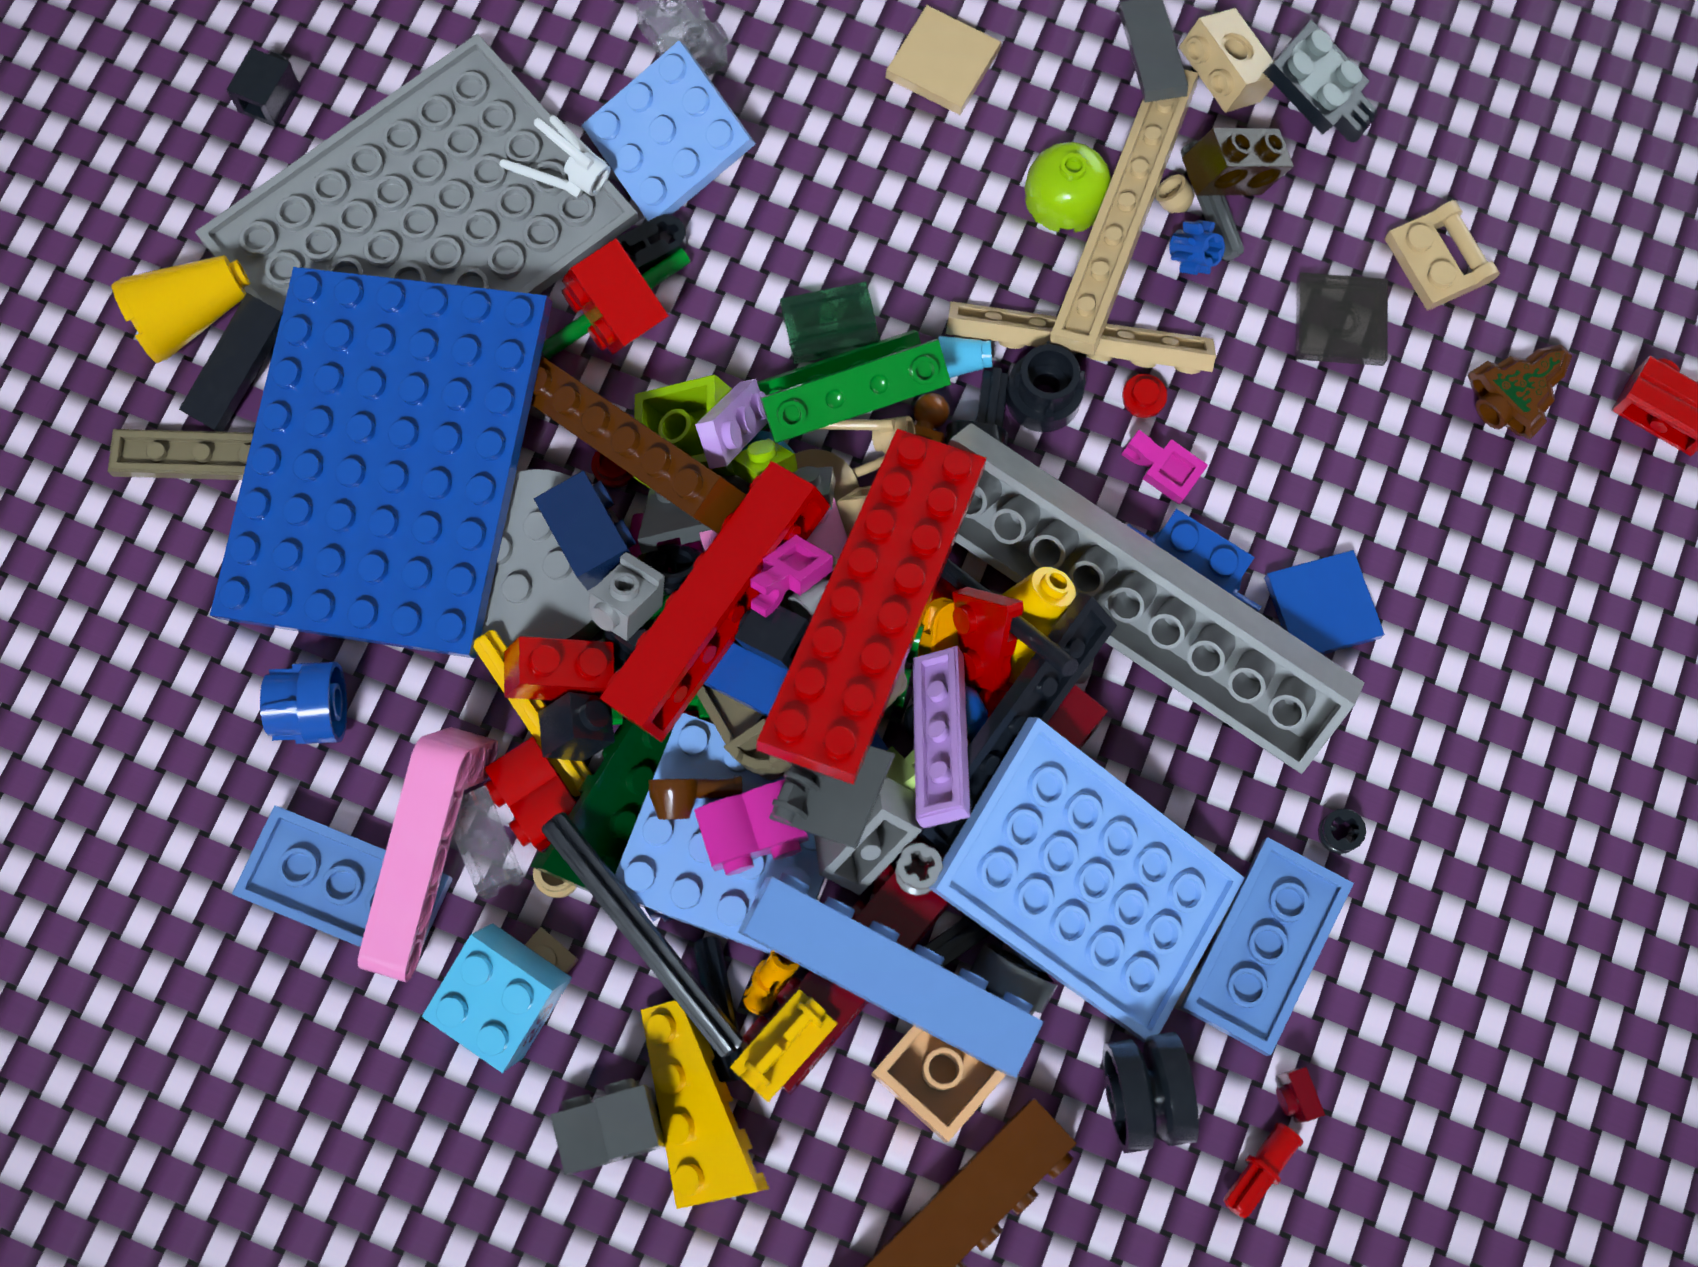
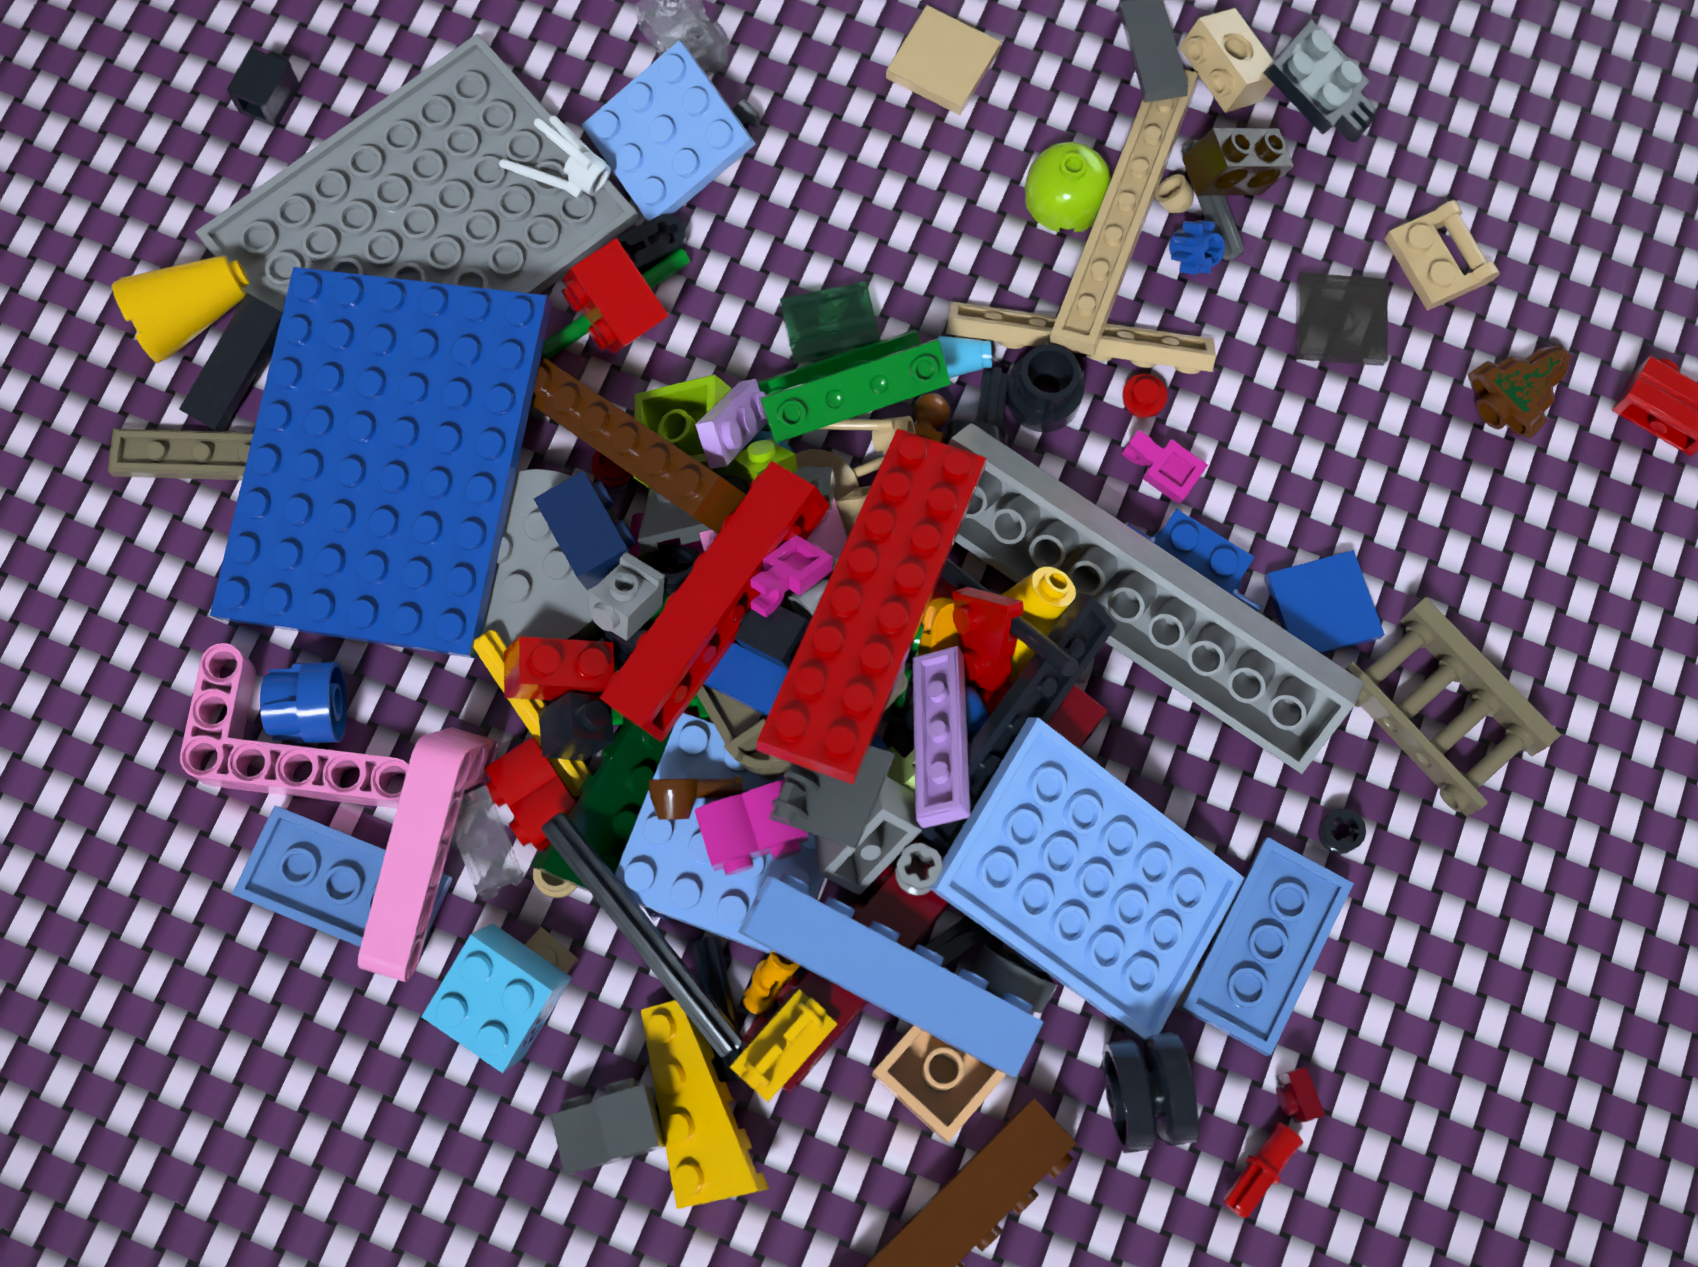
none -> bright pink beam [180,643,408,809]
none -> black hinge [732,99,760,137]
none -> dark tan fence [1345,597,1561,817]

